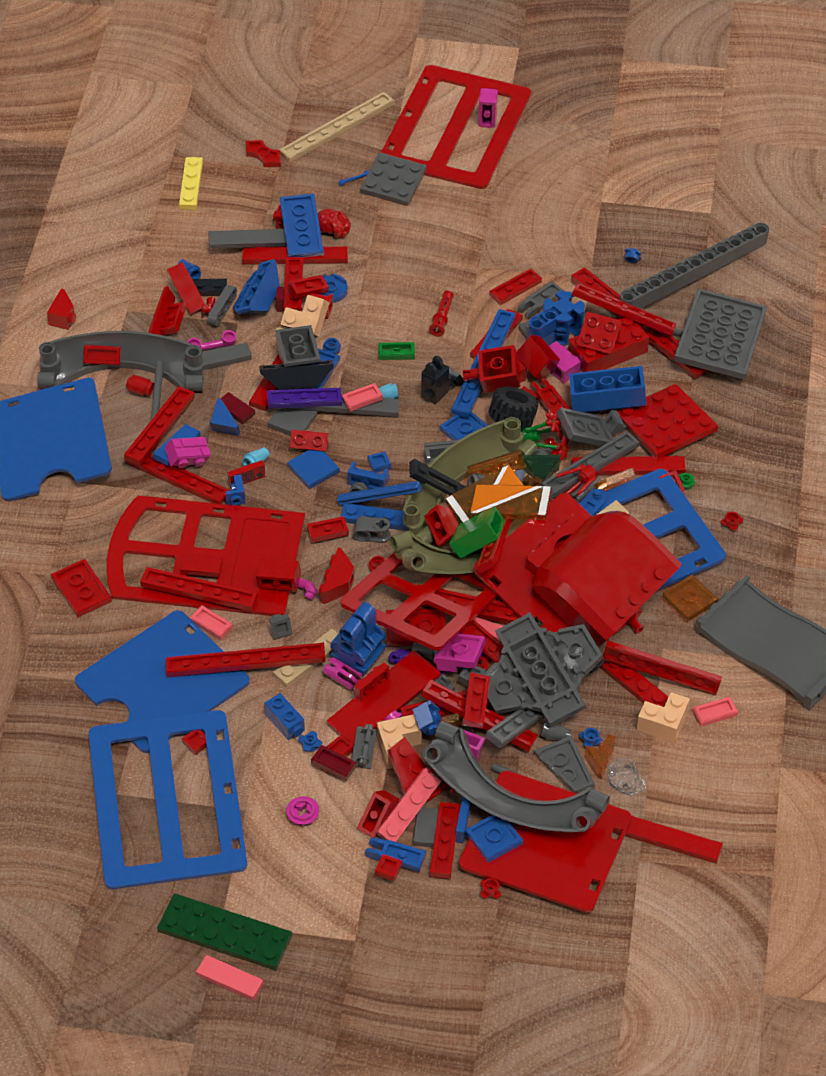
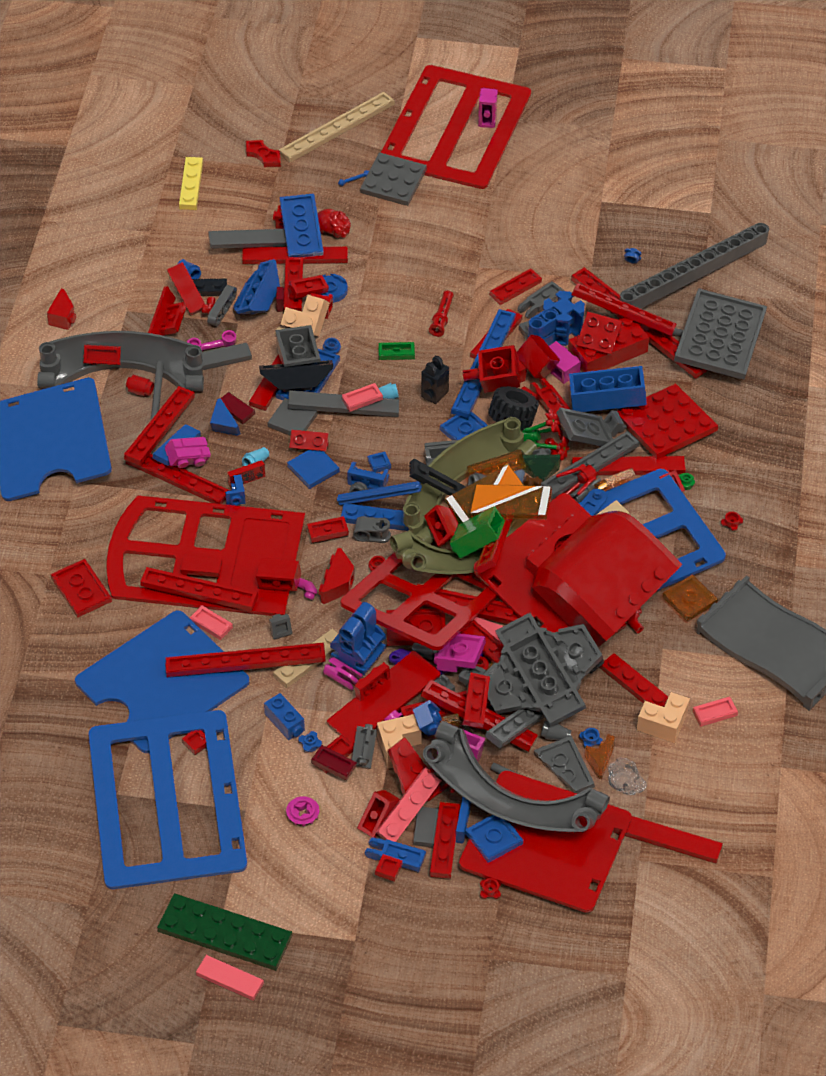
dark purple tile [267,388,342,409] -> none
black tile [447,365,464,390] -> none
red tile [603,640,722,695] -> none

